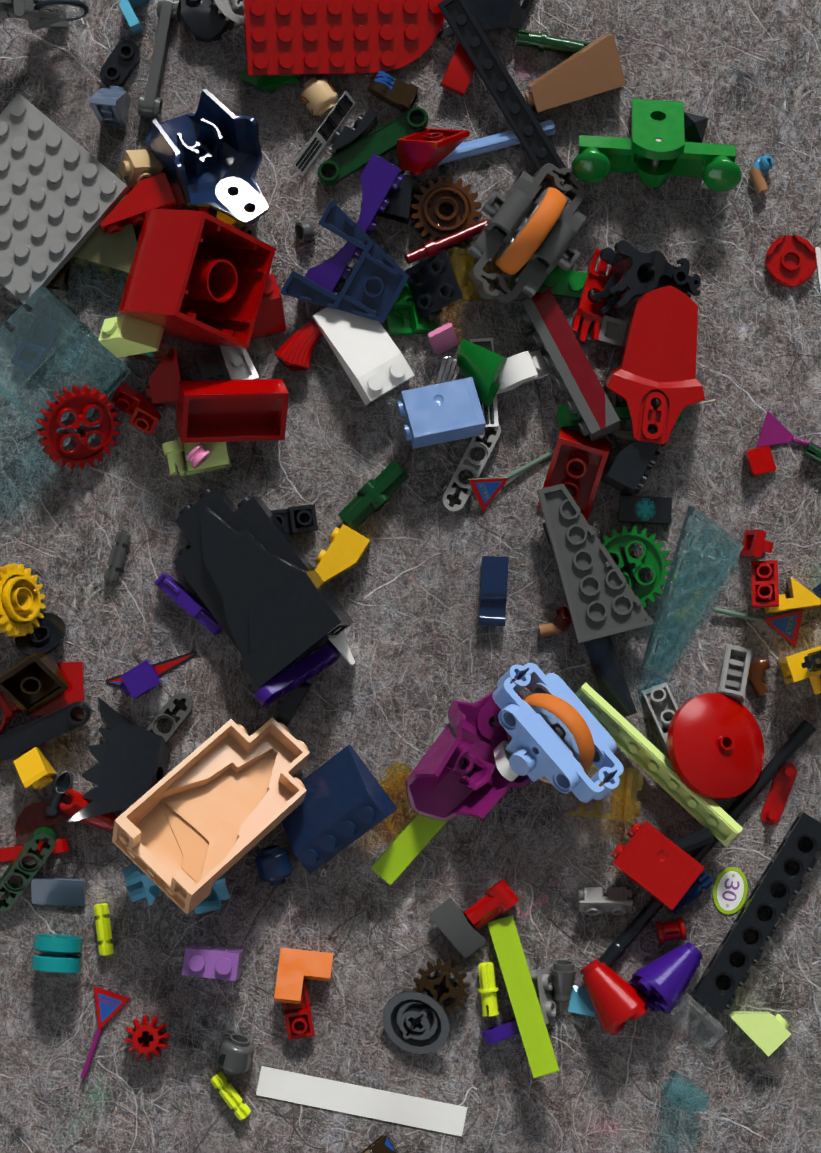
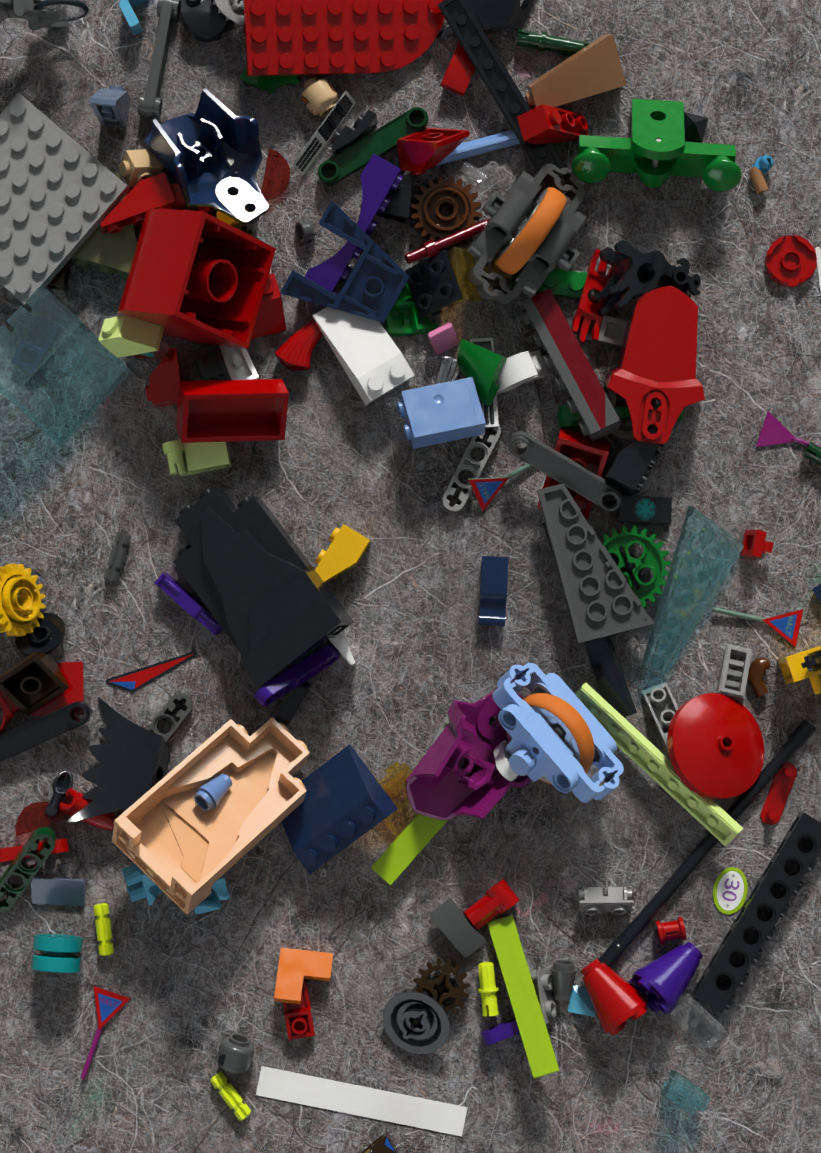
yellow slope [13,747,57,790] -> none
red gear [36,385,121,470] -> none
black plate [100,40,141,88] -> none
red slope [111,381,161,436] -> none
dark purple brick [119,660,163,699] -> none
red gear [124,1014,170,1061] -> none
medium lavender brick [182,943,244,981] -> none
bright pink bush [185,443,211,469] -> none
dark blue head [255,845,293,886] -> none
black slope [270,504,318,535] -> none
dark green piece [338,461,410,530] -> none
dark brown leg [367,71,419,113] -> none
arm [538,606,571,638] -> none
clear yellow plate [568,764,643,822] -> none
red piece [610,821,714,910] -> none
dark blue axle [671,873,714,915] -> none
yellowish green slope [728,1011,792,1057] -> none
red slope [744,446,776,478] -> none
red slope [751,560,779,608] -> none
yellow slope [764,577,821,614] -> none
none -> medium blue cone [194,773,232,811]
none -> clear red tile [261,148,290,200]
none -> clear arm [460,161,500,184]
none -> dark grey piece [508,431,622,511]
none -> red slope [517,104,589,144]

